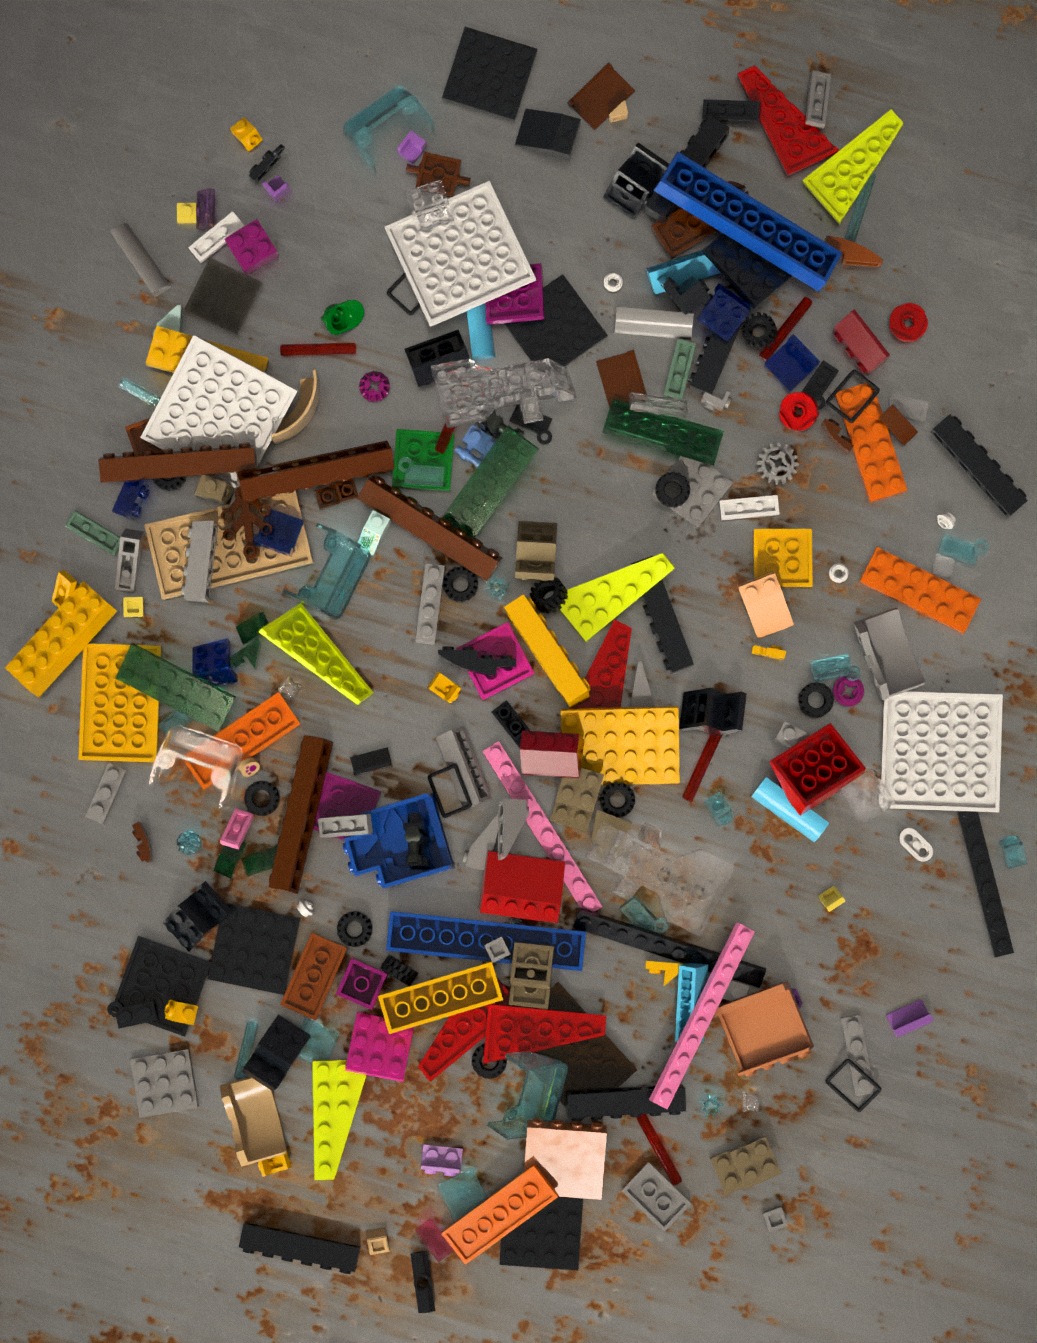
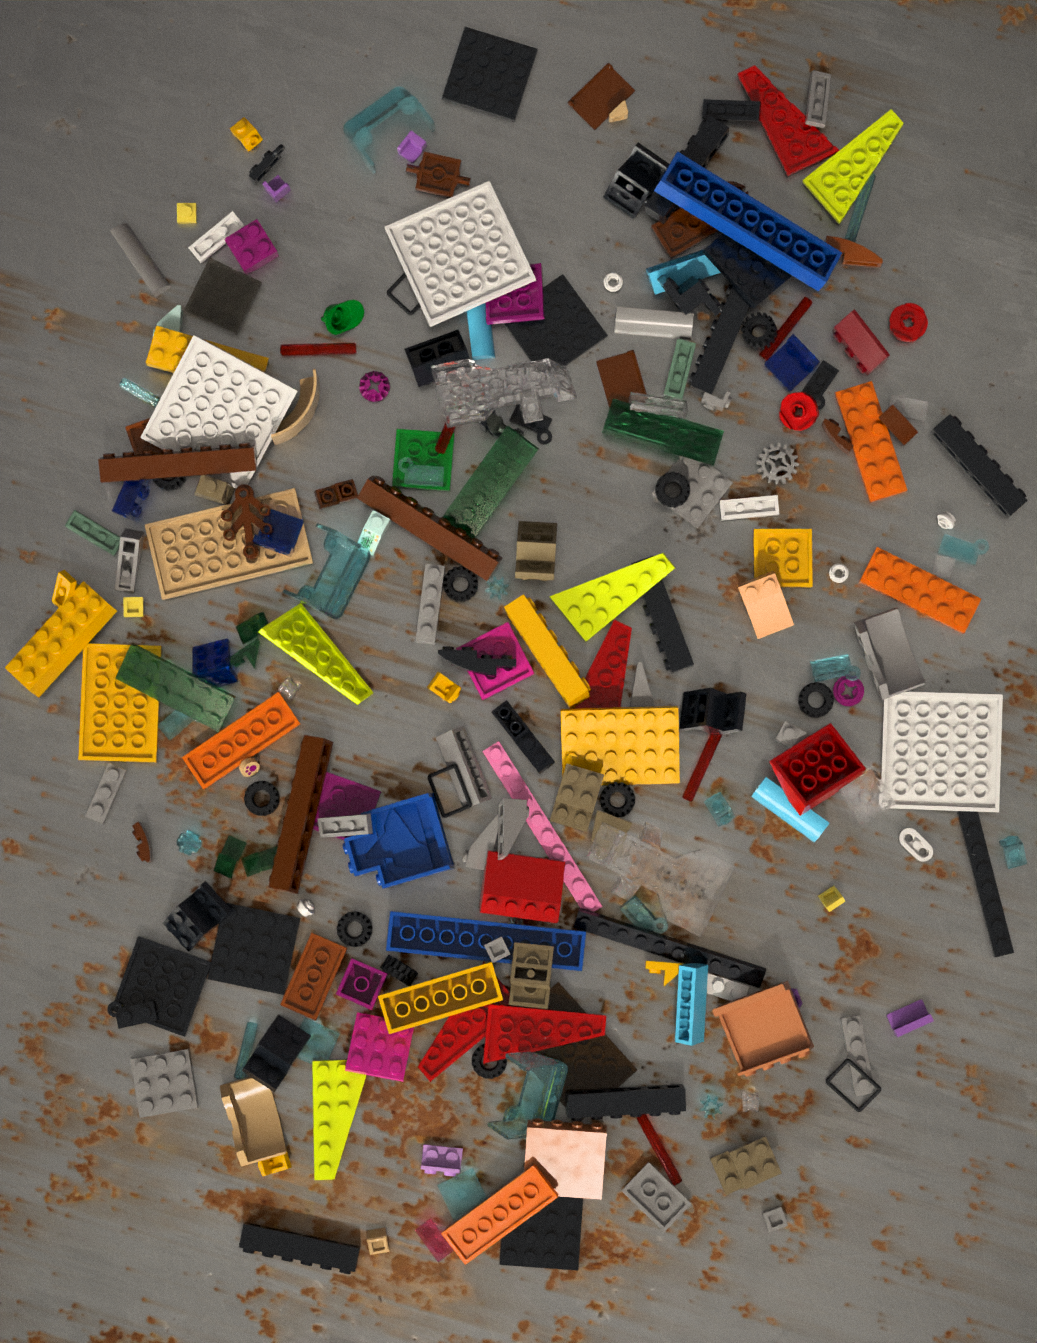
clear windscreen [148,725,243,809] -> none
yellow bracket [165,1000,198,1025] -> none
light grey slope [181,520,218,603] -> none
clear purple plate [196,188,215,230] -> none
bright pink plate [220,808,254,850] -> none
reddish brown brick [236,440,394,501] -> none
black panel [350,747,393,776] -> none
hips [403,813,431,870] -> none
clear bracket [405,180,454,232] -> none
black piece [410,1251,436,1313] -> none
medium blue plate [455,424,505,473] -> none
black slope [515,109,581,161] -> none
slope [520,730,584,778] -> none
black tyre [530,577,568,614] -> none
bright pink plate [649,922,755,1109] -> none
clear blue bracket [697,283,751,341] -> none
yellow plate [751,645,786,660] -> none
black piece [826,370,880,423] -> none

